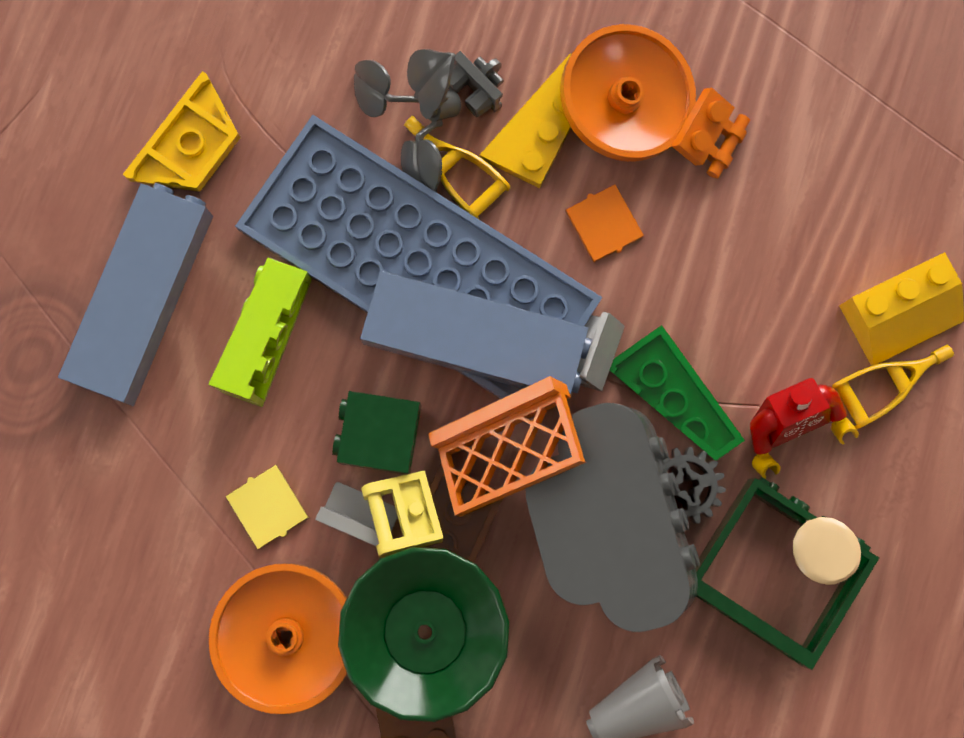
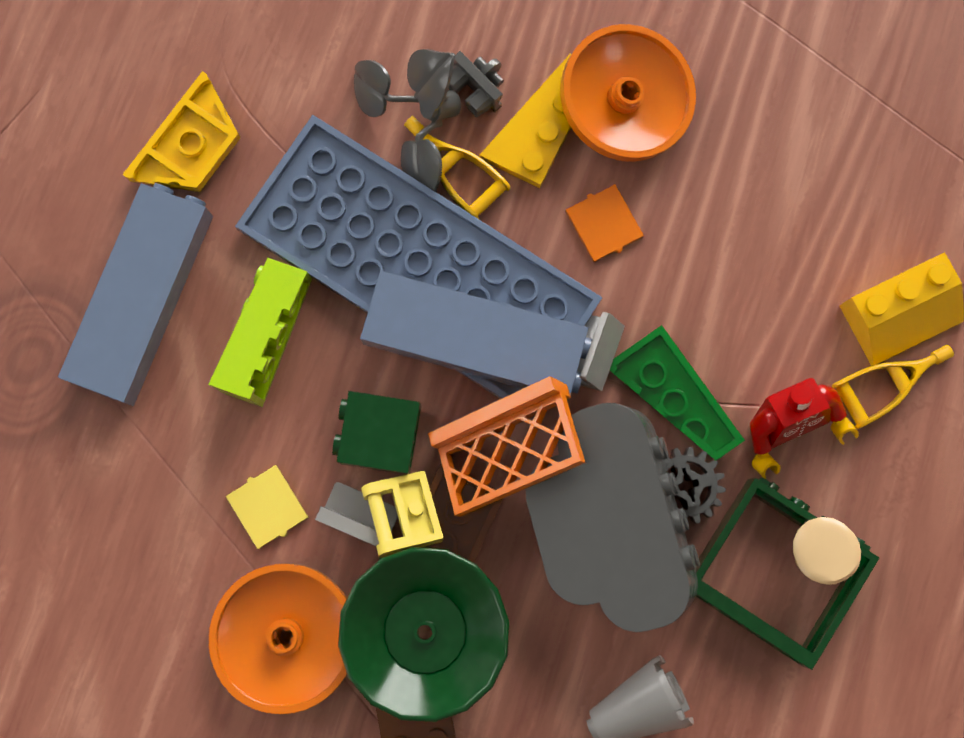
orange plate [672,87,750,179] -> none

